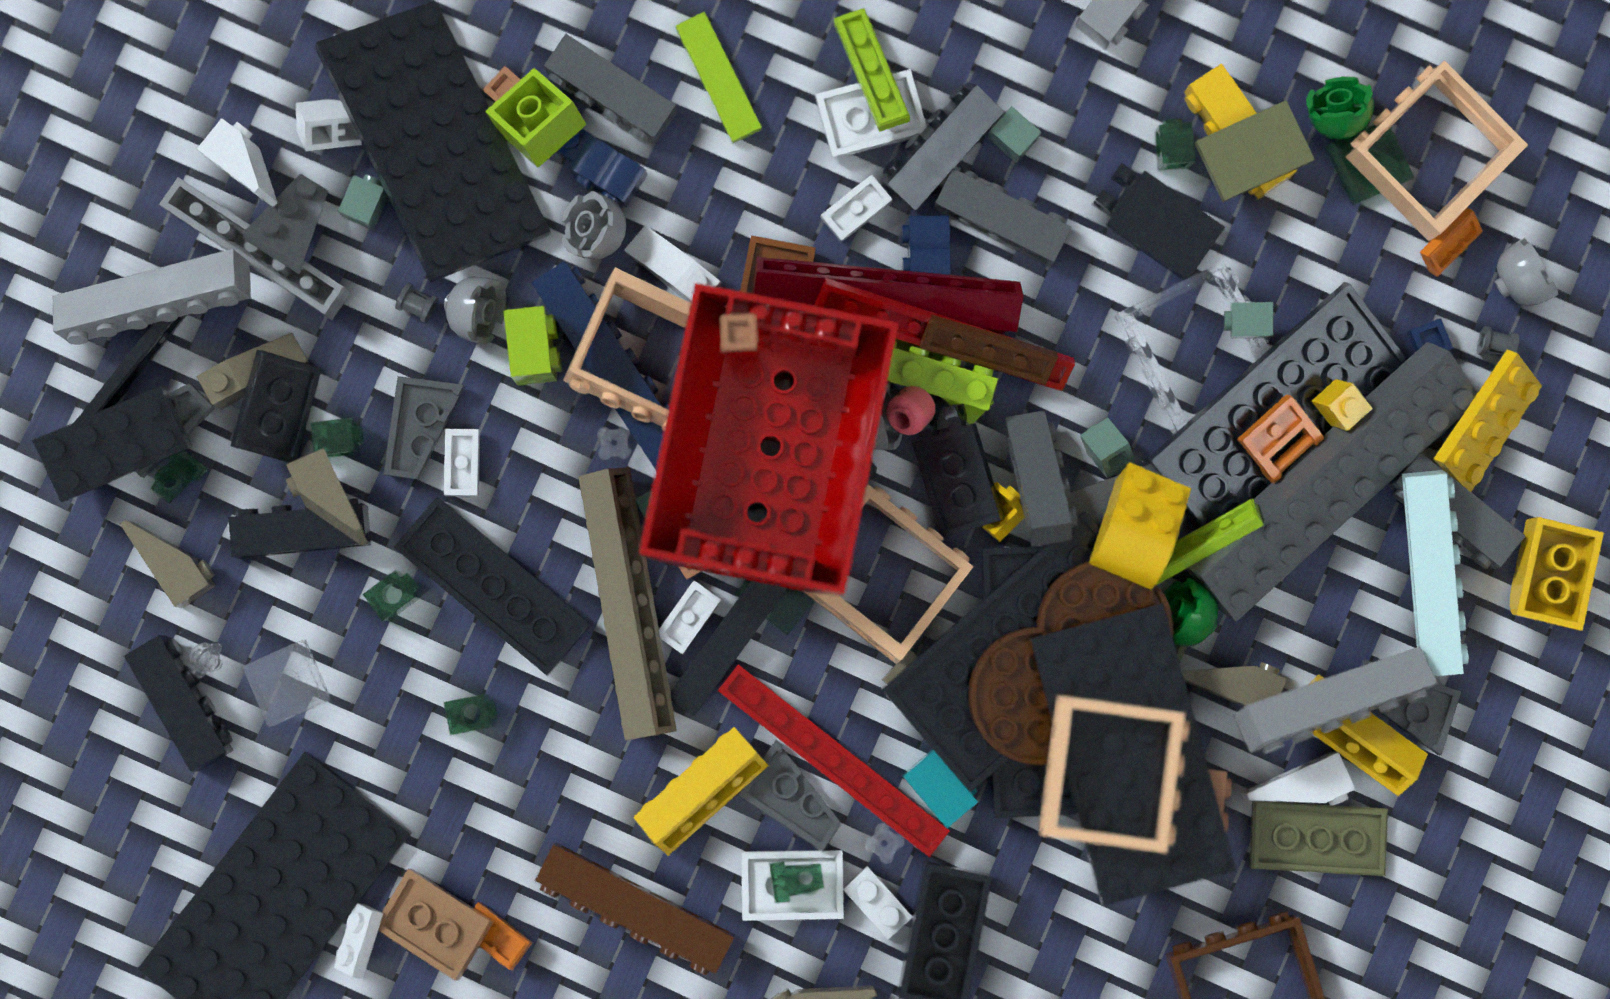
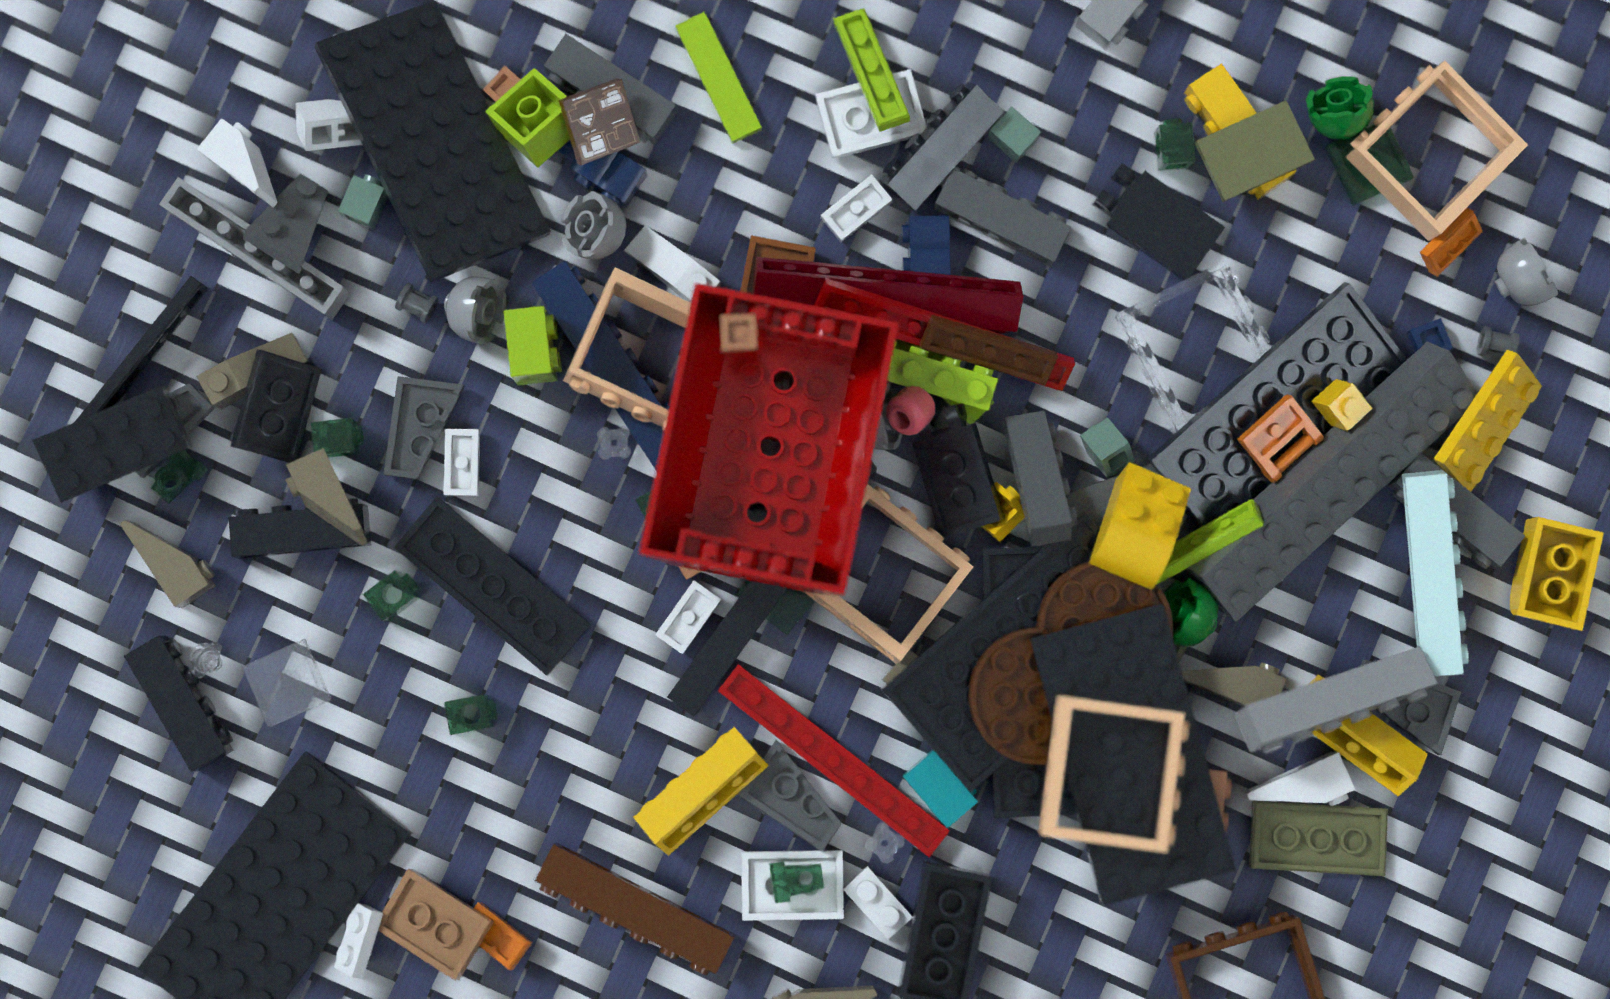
light grey brick [52,249,251,345] -> none
dark tan brick [578,467,677,741] -> none
sand green brick [1224,302,1273,339] -> none
none -> tile [558,78,640,165]

